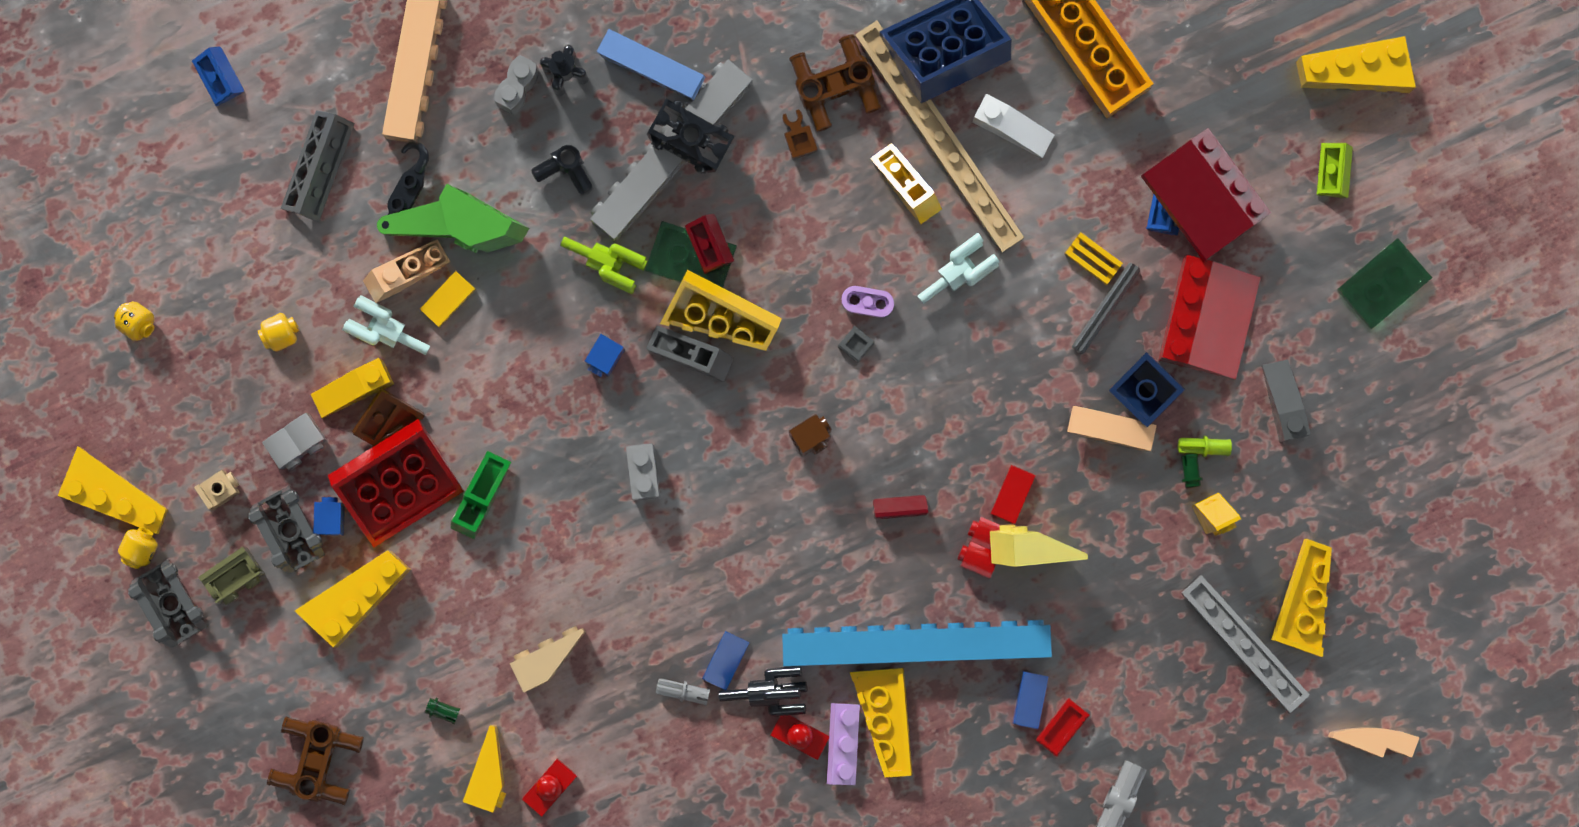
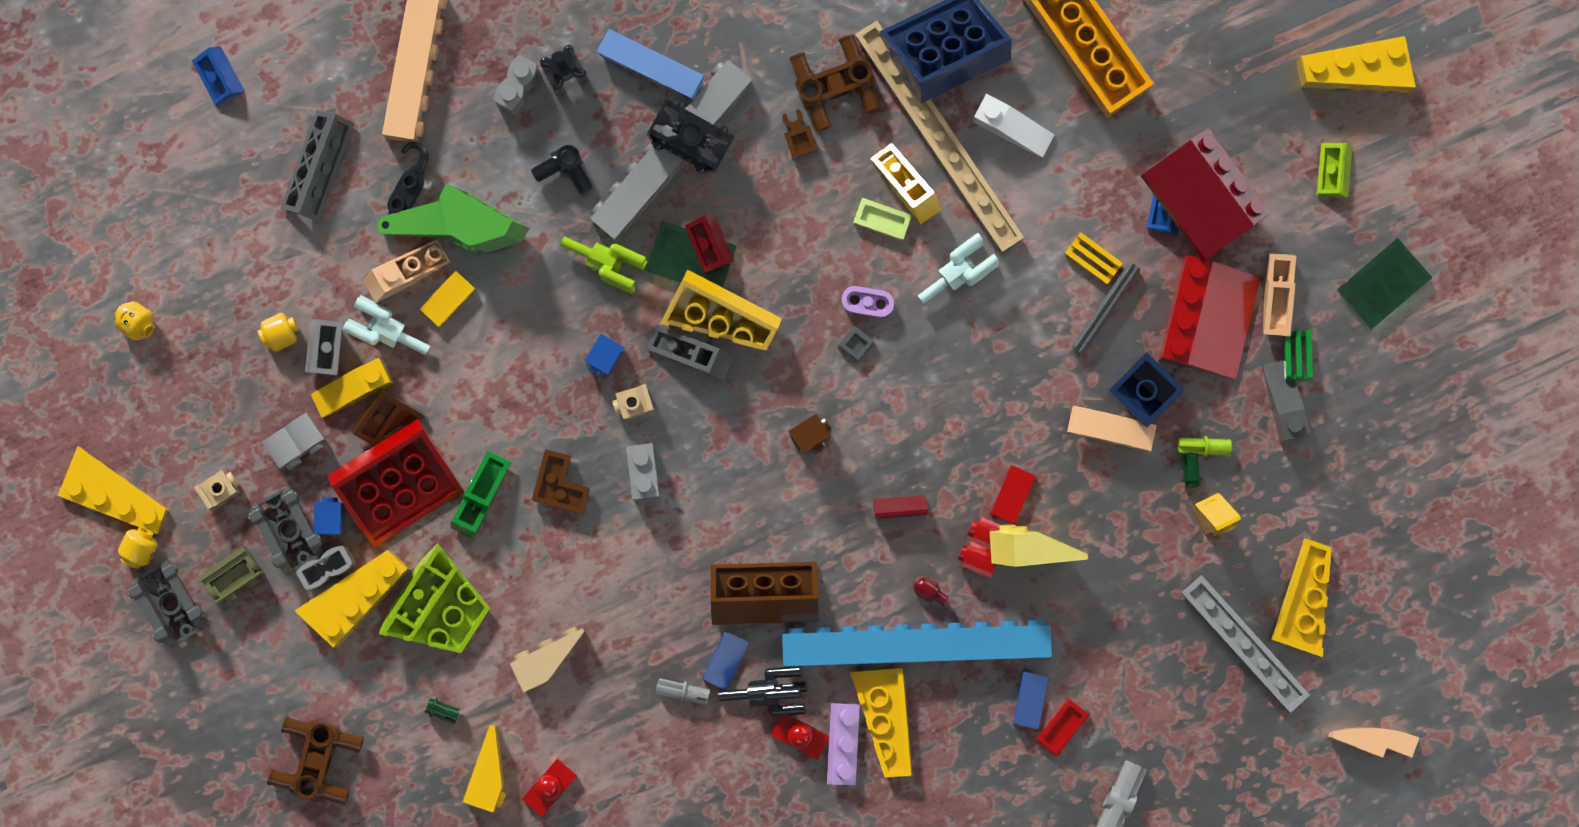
none -> light grey brick [296,546,357,590]
none -> light grey brick [305,319,342,375]
none -> lime wedge [379,543,490,653]
none -> reddish brown plate [531,449,590,514]
none -> tan brick [612,384,654,421]
none -> reddish brown slope [711,562,819,625]
none -> yellowish green tile [853,198,912,241]
none -> dark red cylinder [913,577,949,606]
none -> light nougat slope [1263,253,1297,336]
none -> green tile [1284,329,1313,382]

